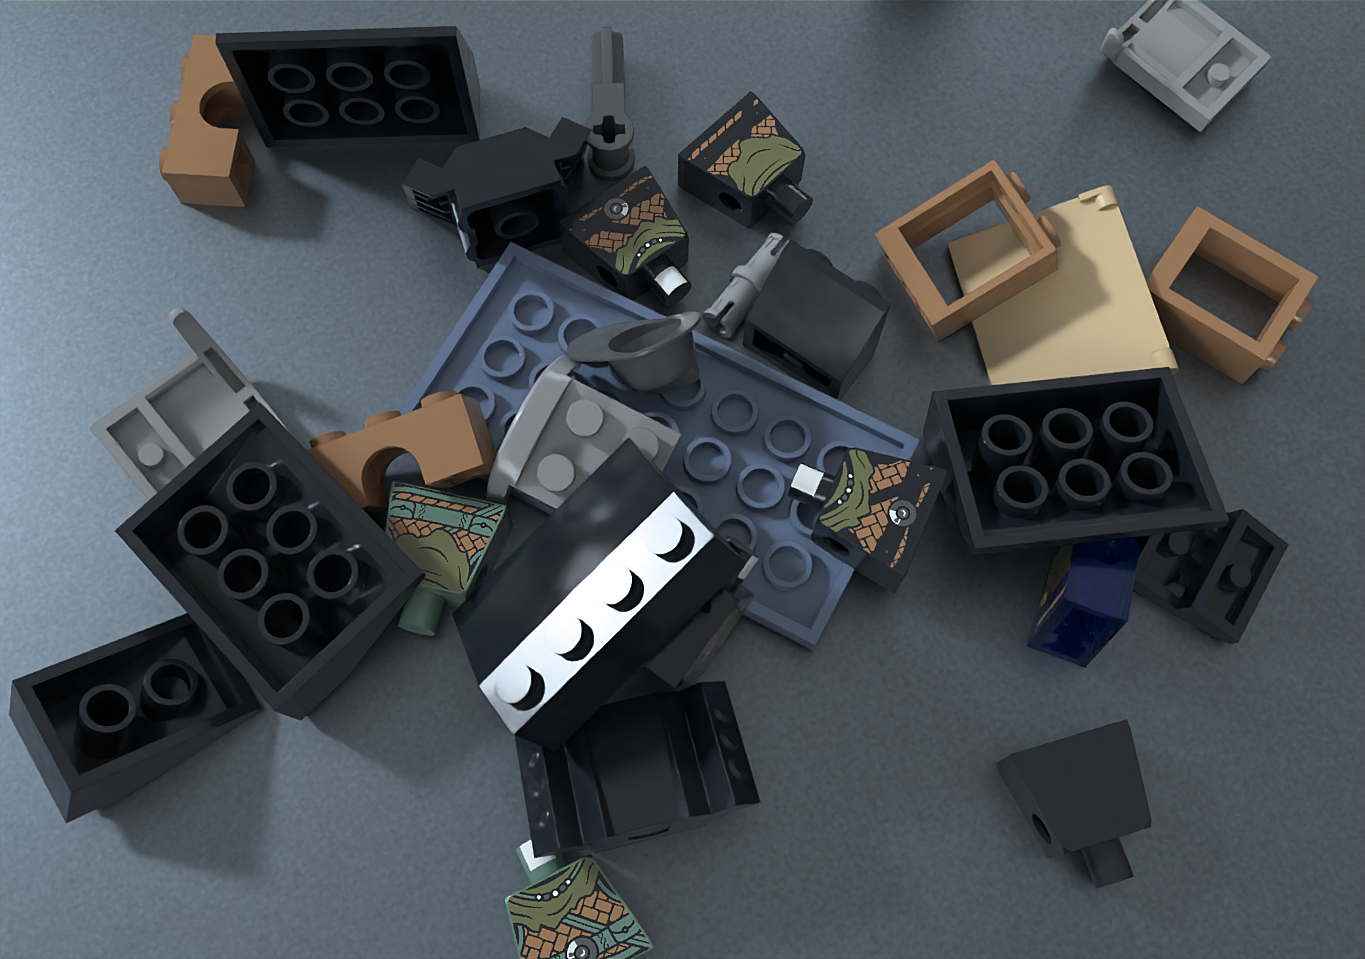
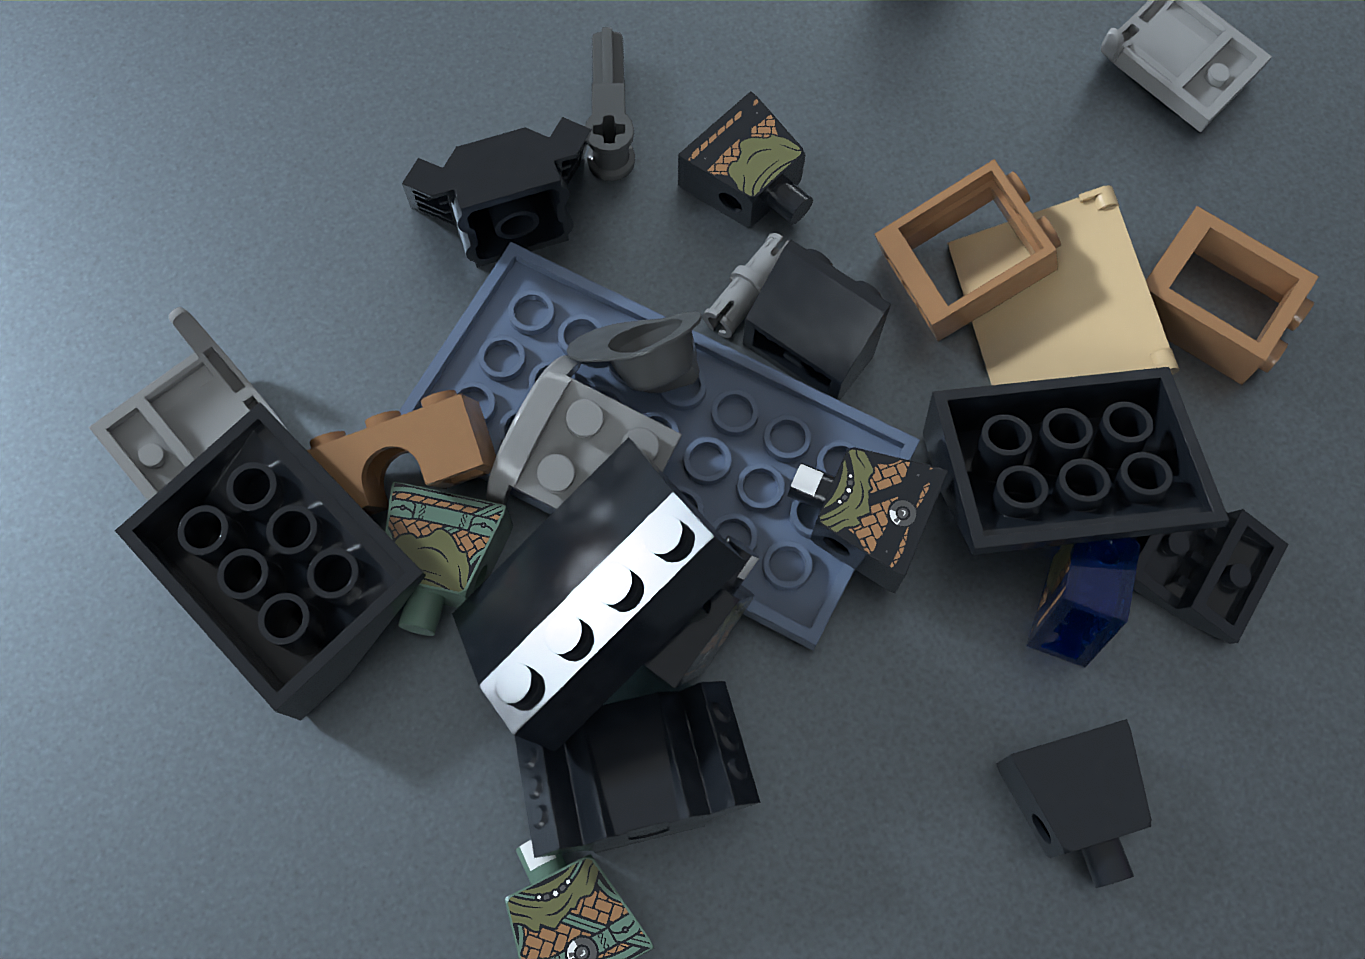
black slope [9,613,260,823] -> none
medium nougat arch [159,34,255,207] -> none
black slope [215,26,480,147] -> none
torso [559,166,692,307] -> none

